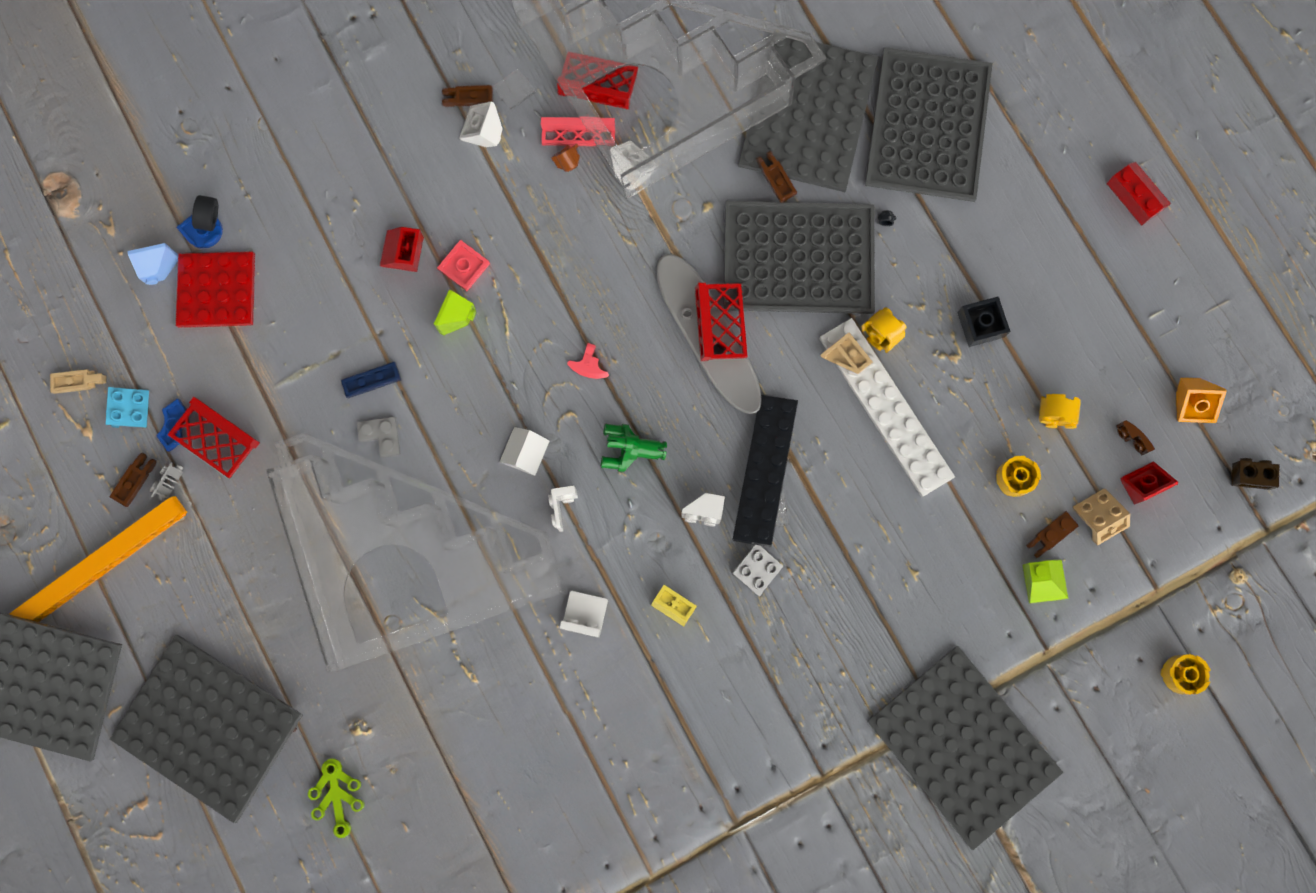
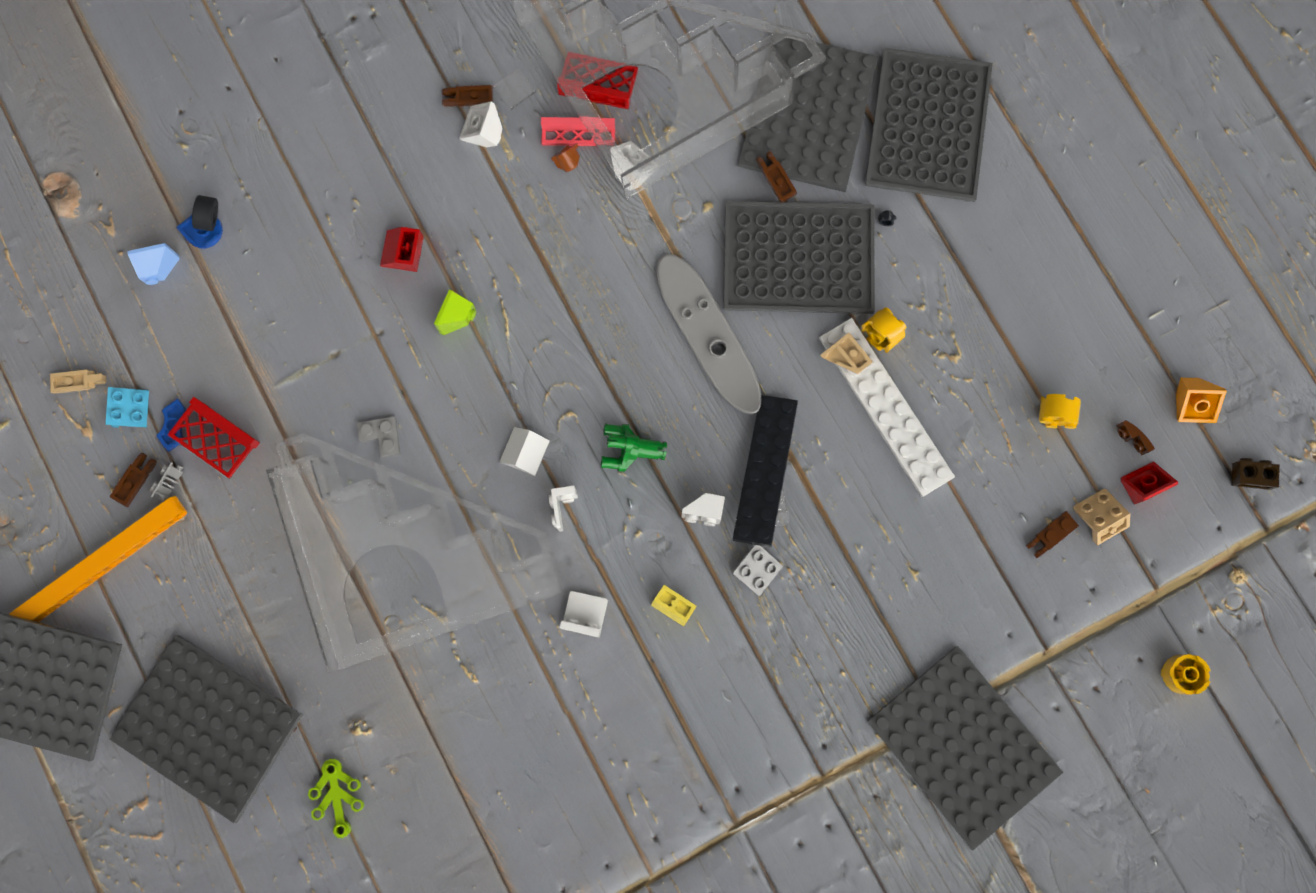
red plate [176,252,255,328] -> none
dark blue tile [341,361,401,399] -> none
coral tile [437,240,490,292] -> none
coral piece [567,343,609,379] -> none
red fence [695,282,748,361] -> none
black brick [957,296,1011,347] -> none
yellow brick [996,456,1041,497] -> none
lime slope [1022,560,1068,603] -> none
red slope [1106,162,1171,226] -> none

